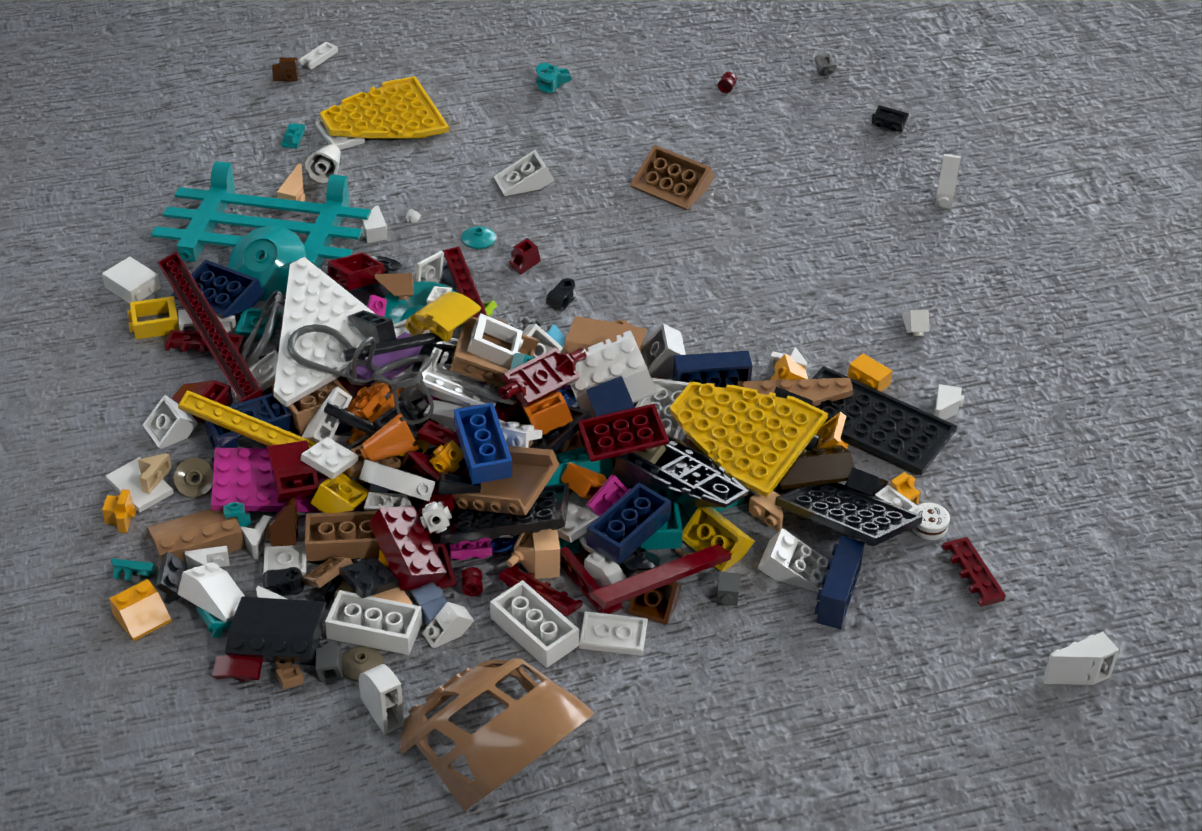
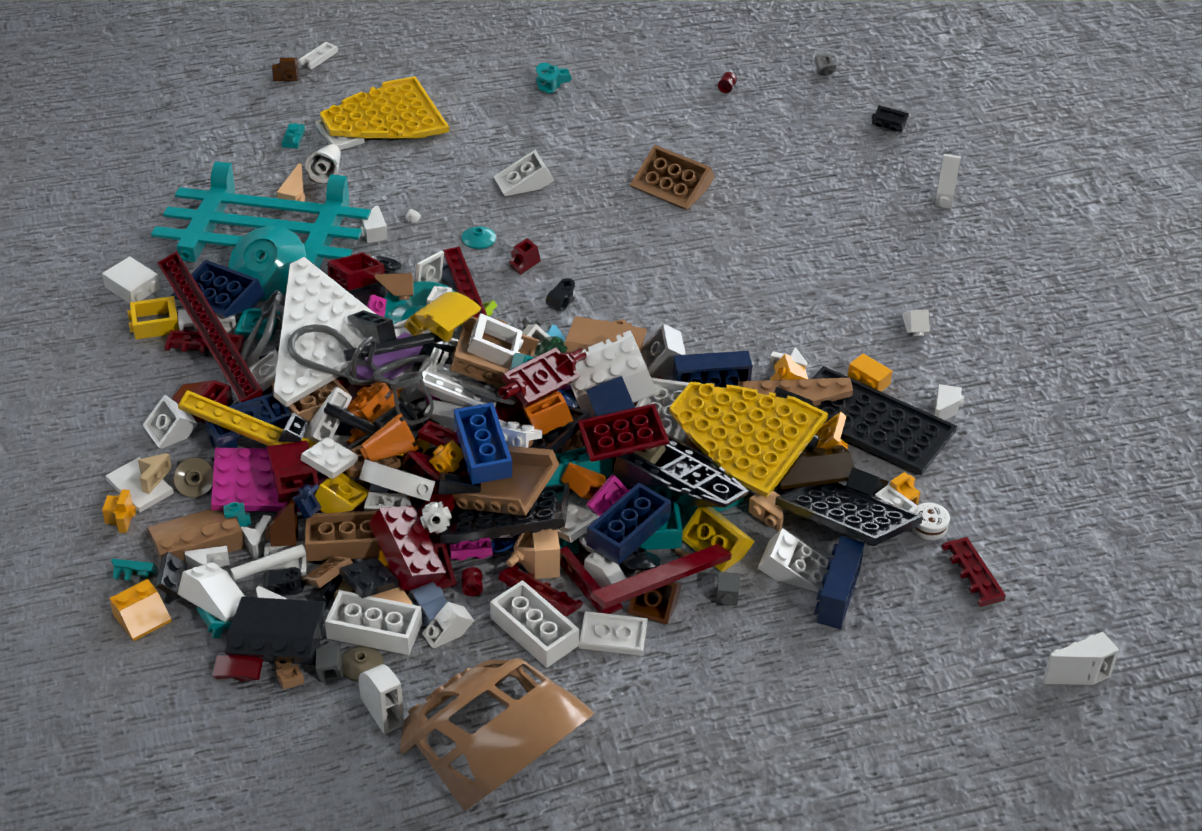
none -> white piece [230,544,306,581]
none -> black slope [278,413,310,442]
none -> dark blue bracket [293,484,322,519]
none -> clear green brick [535,336,568,355]

